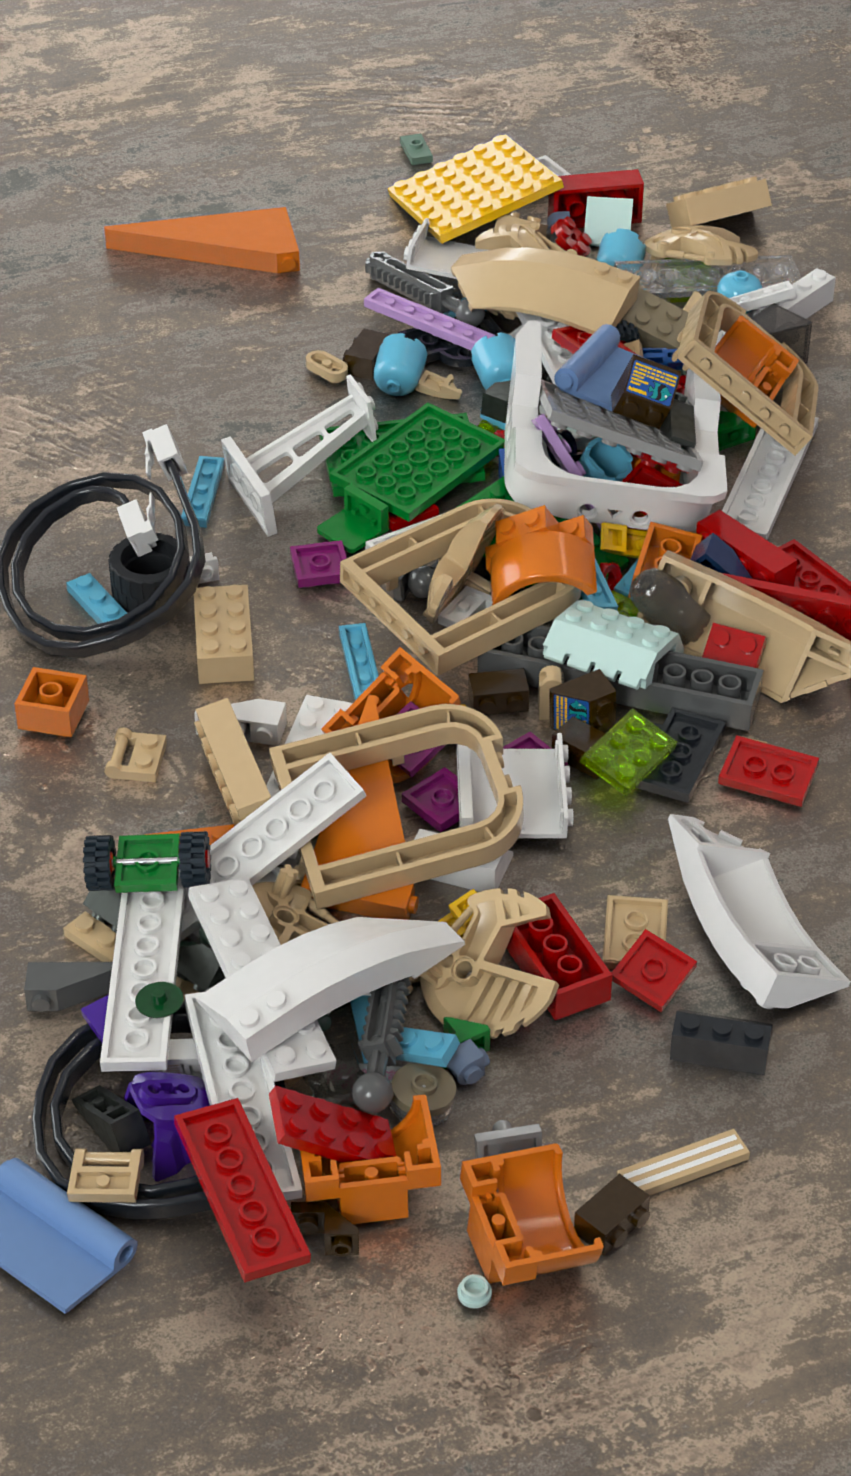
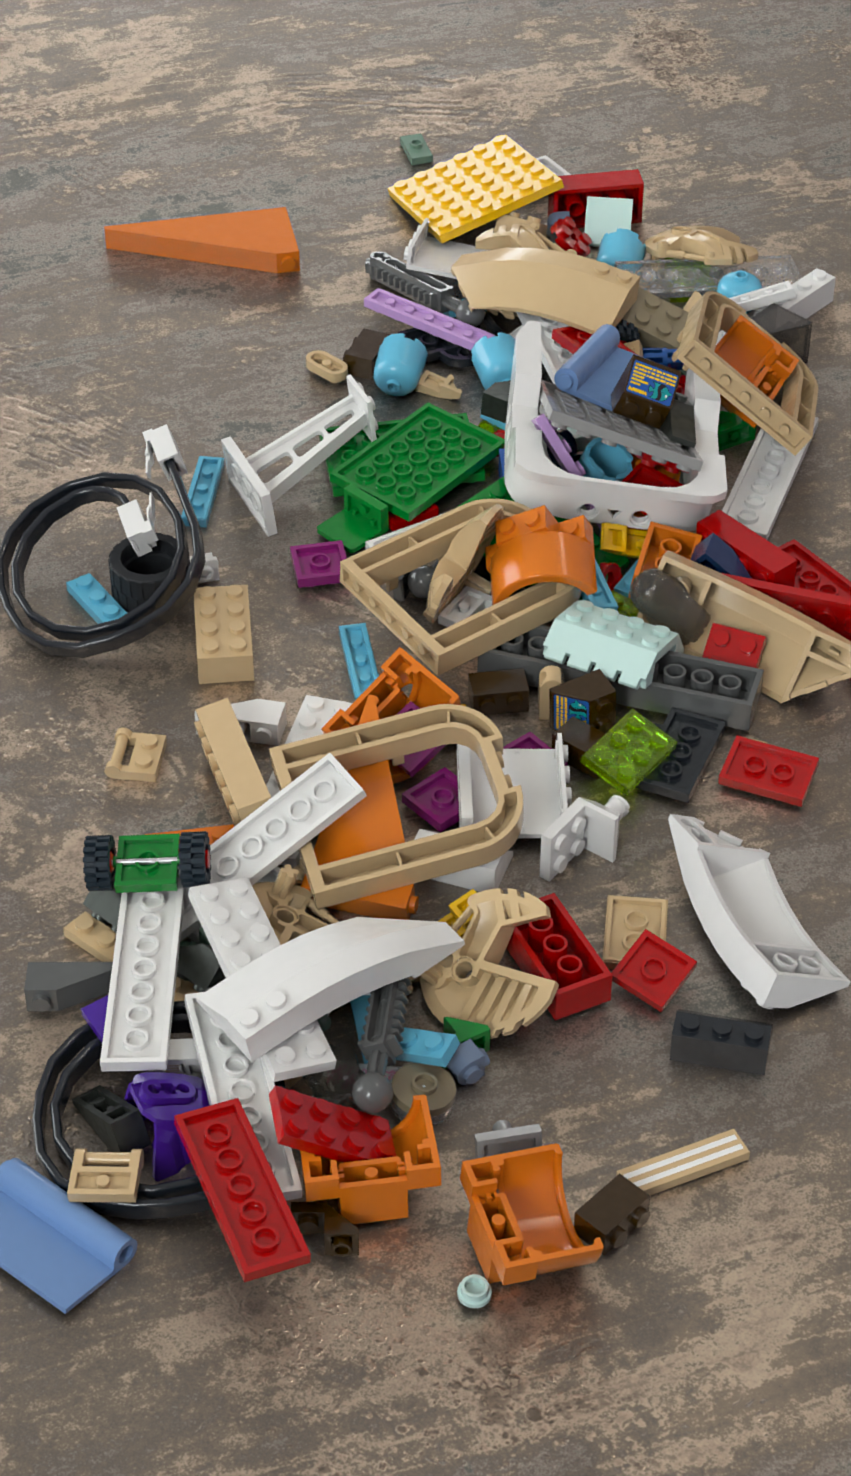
orange brick [14,667,89,737] -> none
dark green piece [135,982,184,1018] -> none
tan brick [666,176,772,228] -> none
none -> white plate [540,795,630,882]

